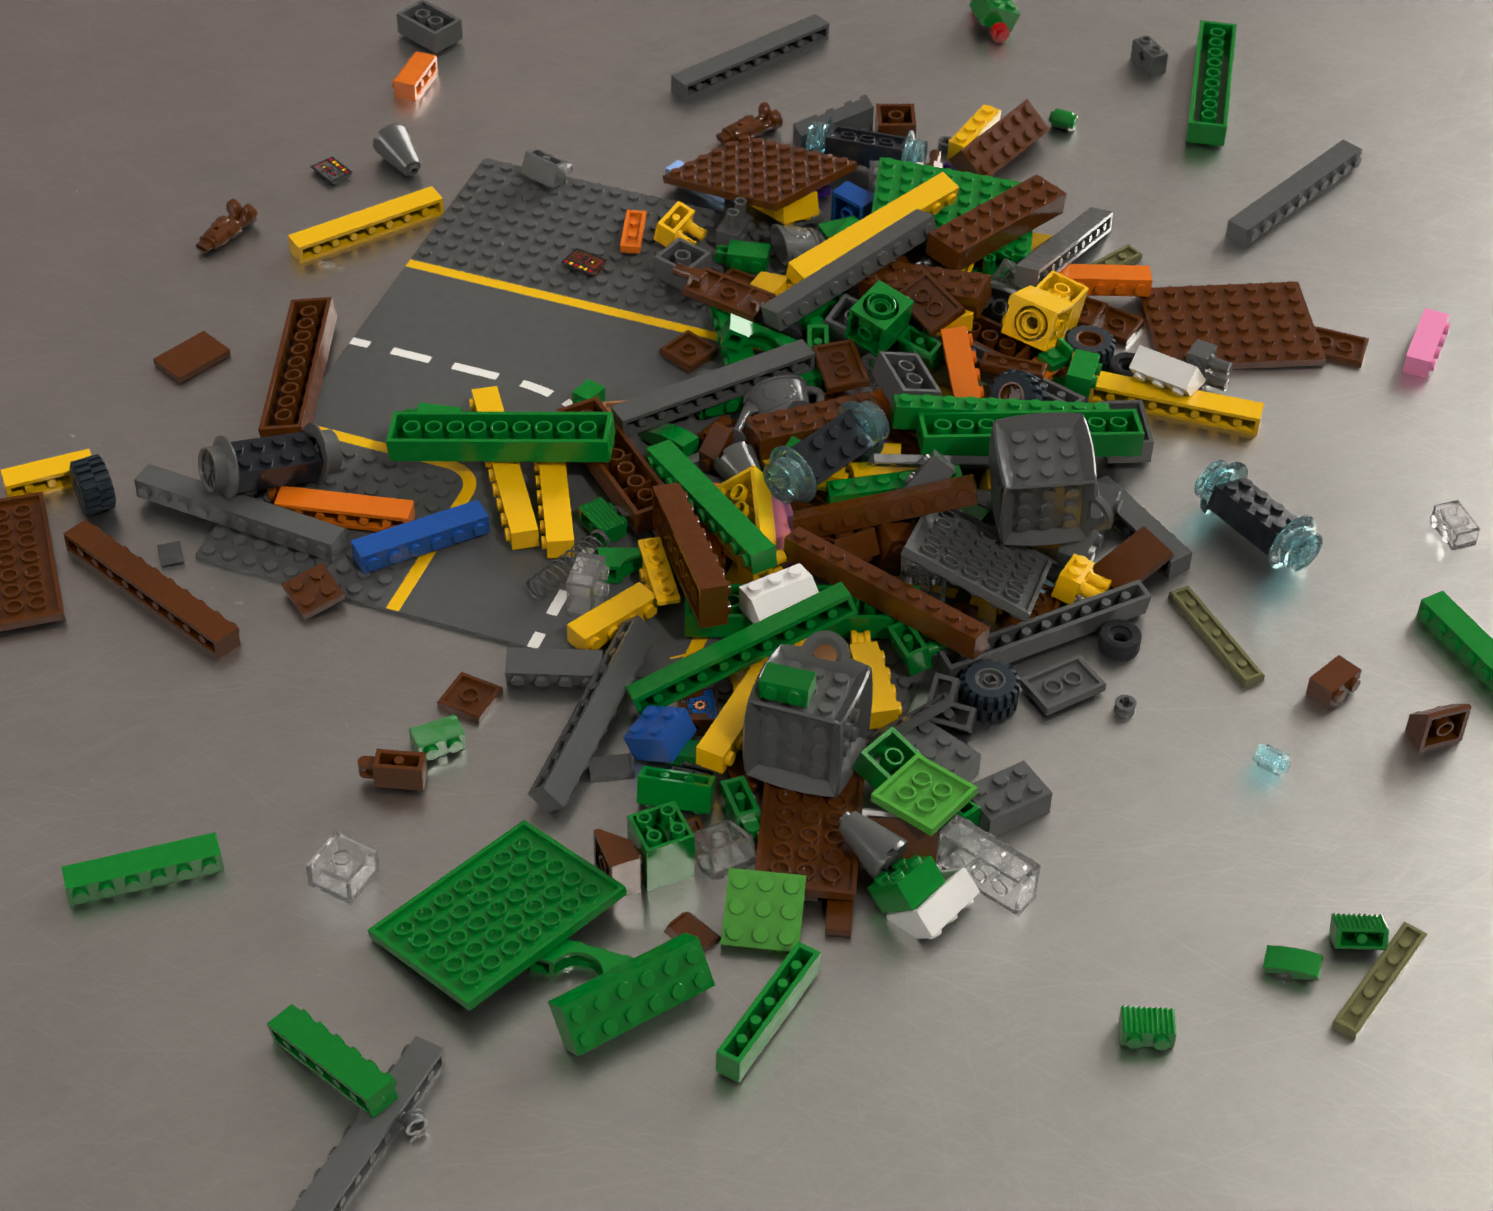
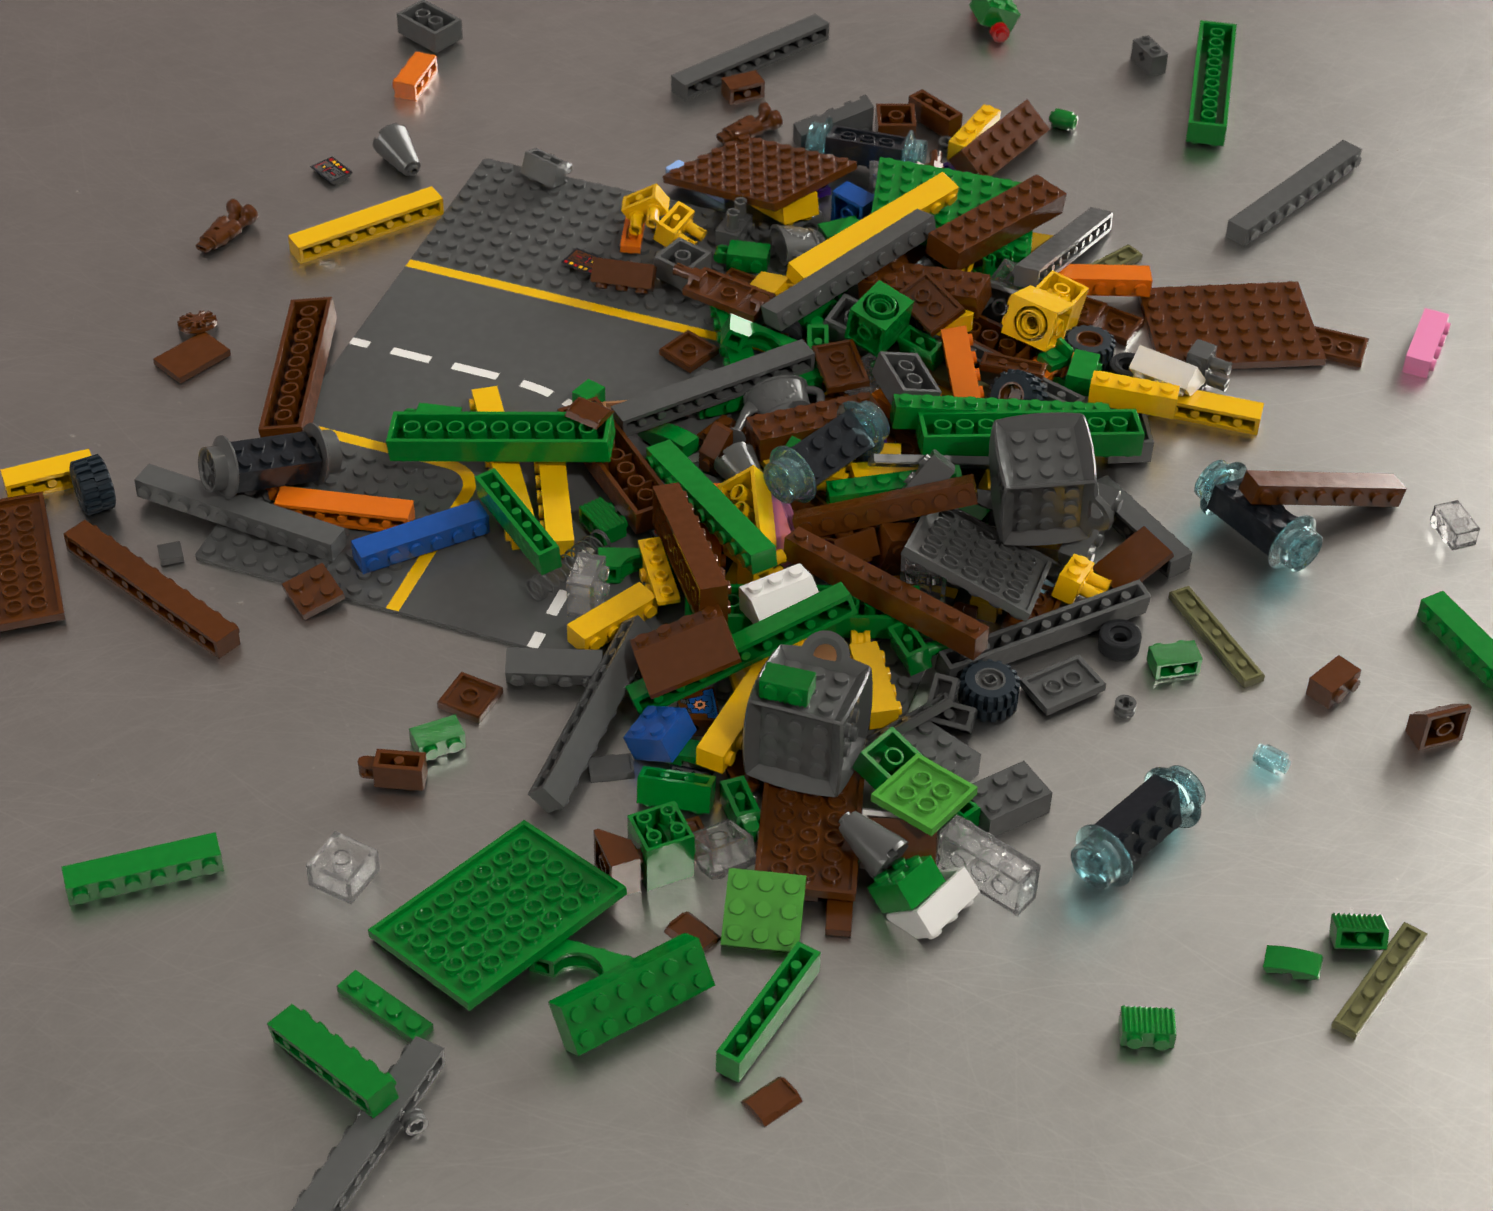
none -> reddish brown wheel [177,311,217,334]
none -> green plate [337,970,434,1043]
none -> green brick [474,468,562,576]
none -> reddish brown piece [565,397,615,430]
none -> reddish brown brick [590,257,657,295]
none -> yellow brick [621,183,670,235]
none -> reddish brown slope [630,604,742,699]
none -> reddish brown brick [721,70,765,106]
none -> reddish brown piece [741,1077,803,1127]
none -> reddish brown brick [908,89,963,137]
none -> brick [1071,765,1206,889]
none -> yellow brick [1088,370,1180,419]
none -> green brick [1146,640,1203,680]
none -> reddish brown brick [1239,470,1407,507]

